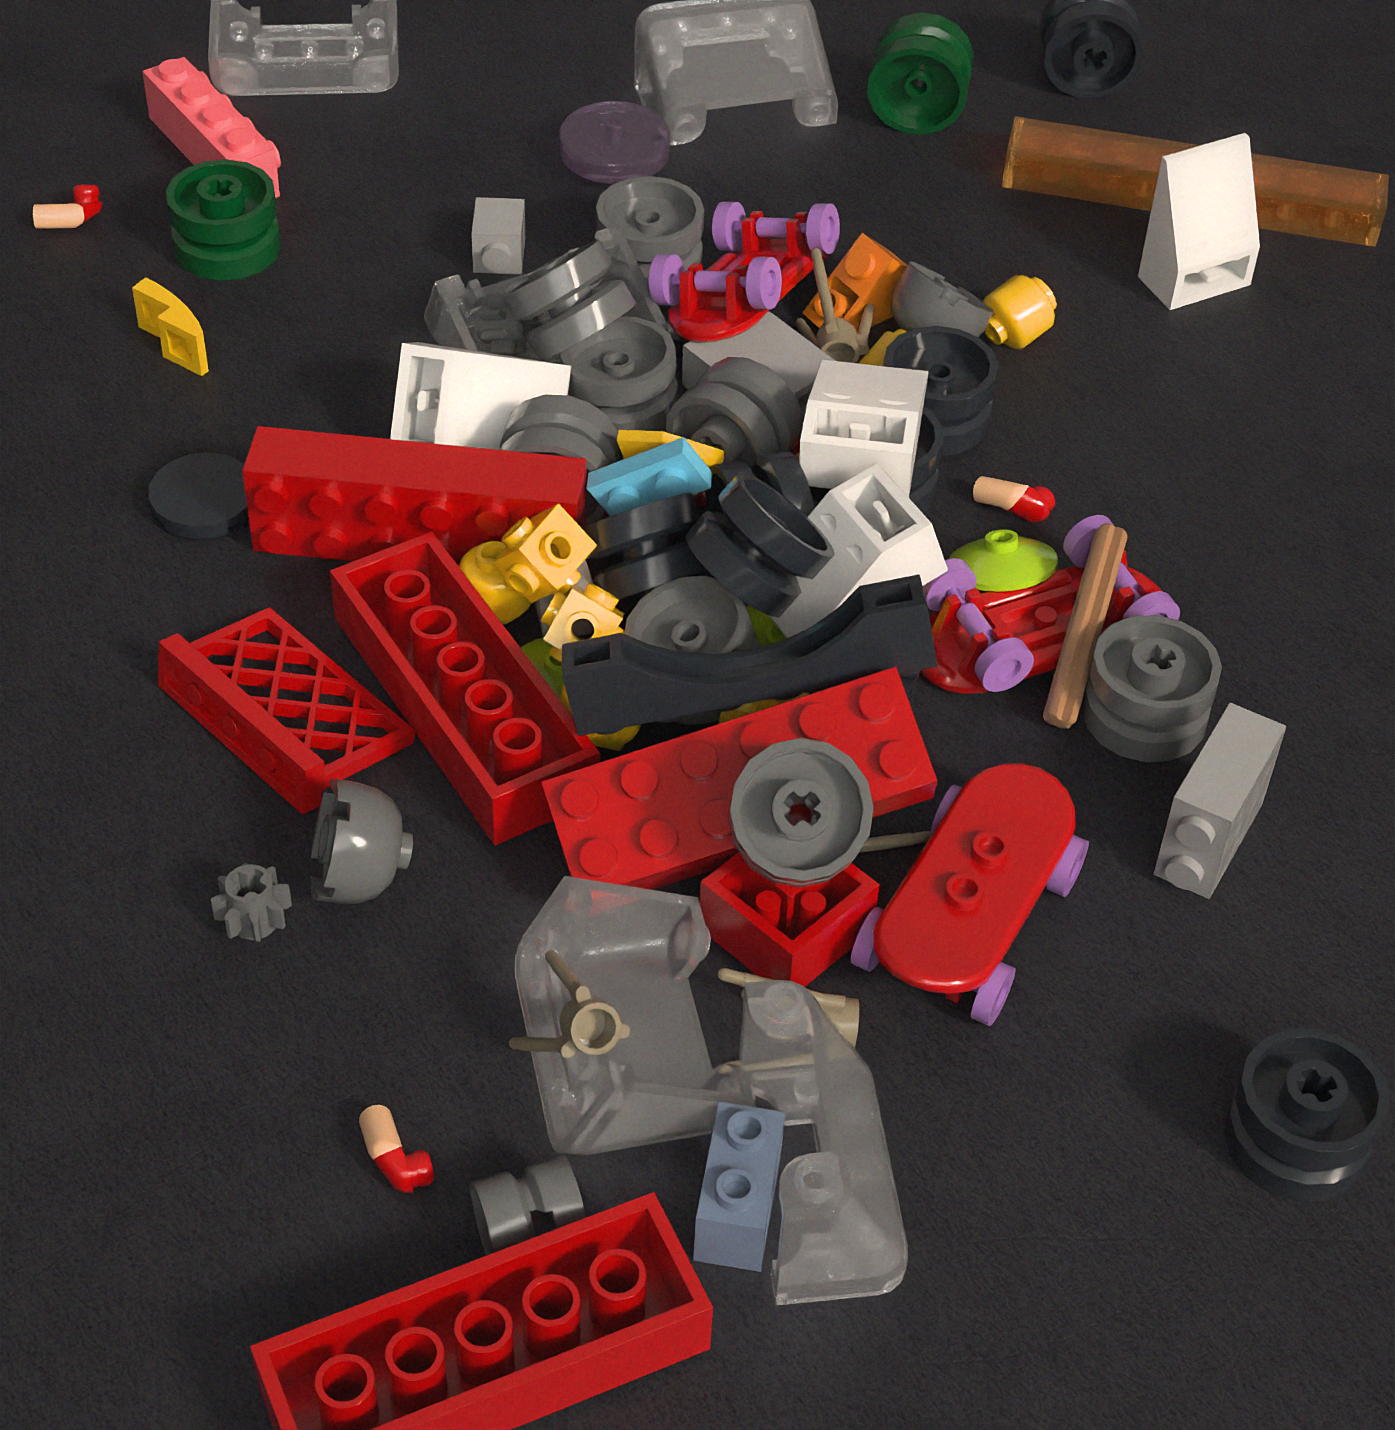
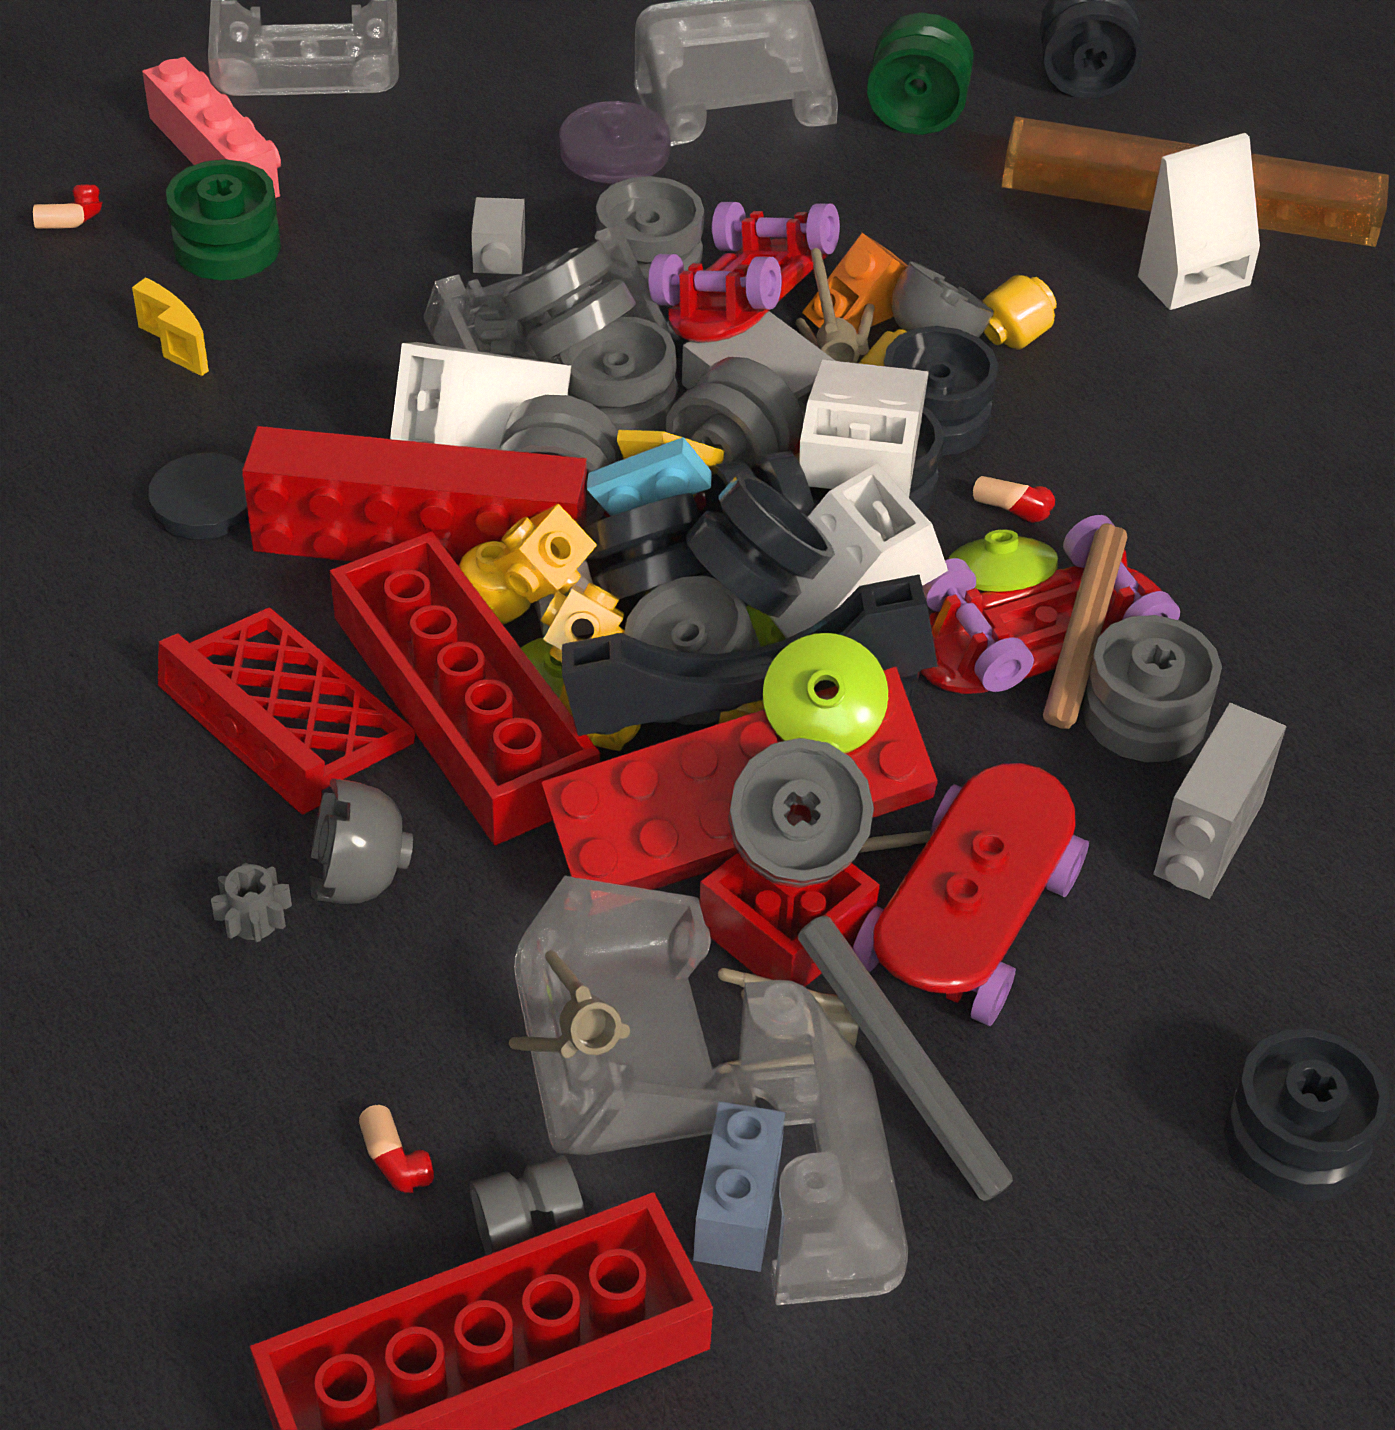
none -> lime dish [763,633,888,754]
none -> dark grey axle [798,915,1013,1201]

